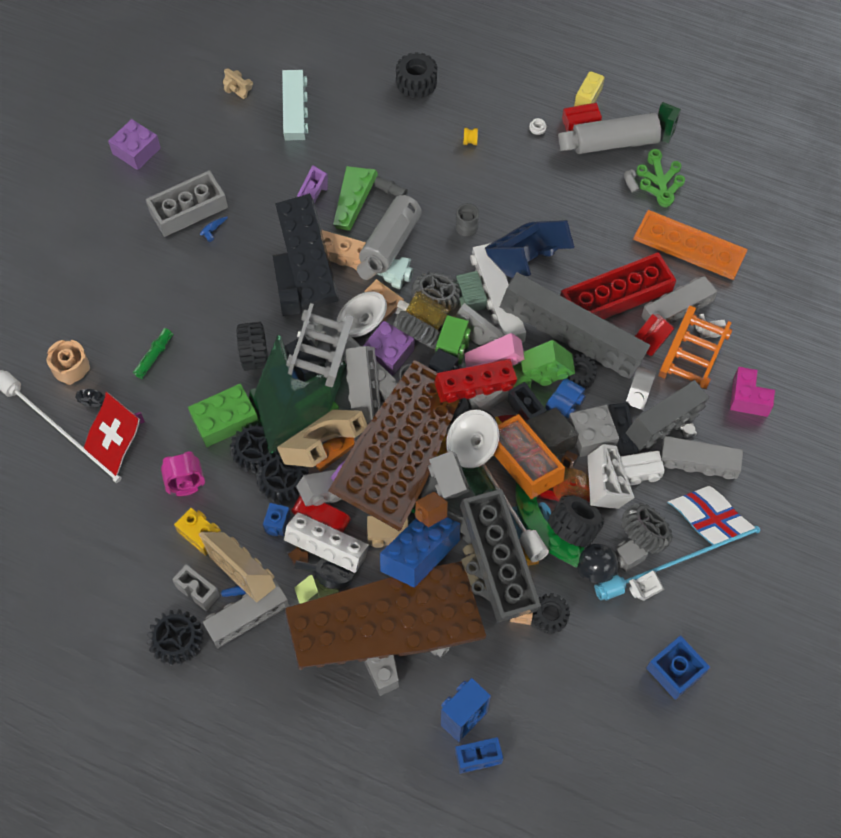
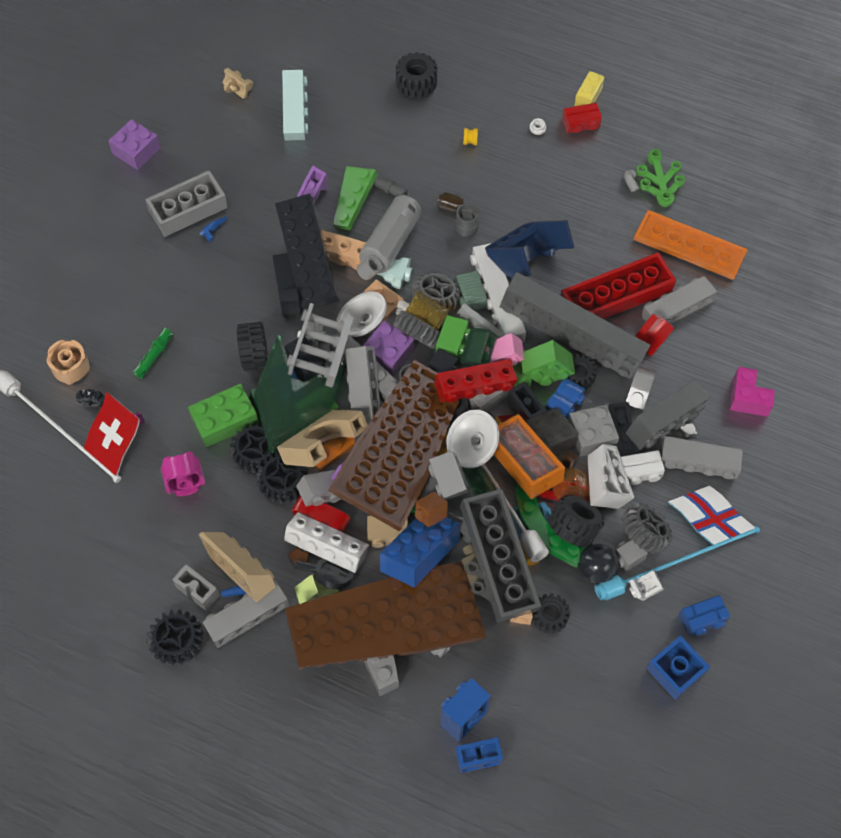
yellow brick [174,508,221,556] -> none
blue brick [263,503,291,537] -> none
light grey piece [558,112,661,154] -> none
dark green panel [658,102,681,143] -> none
orange fence [658,305,732,389] -> none
white bracket [695,314,726,338] -> none
none -> dark brown brick [437,192,464,213]
none -> clear green brick [460,327,497,367]
none -> blue brick [679,595,730,637]

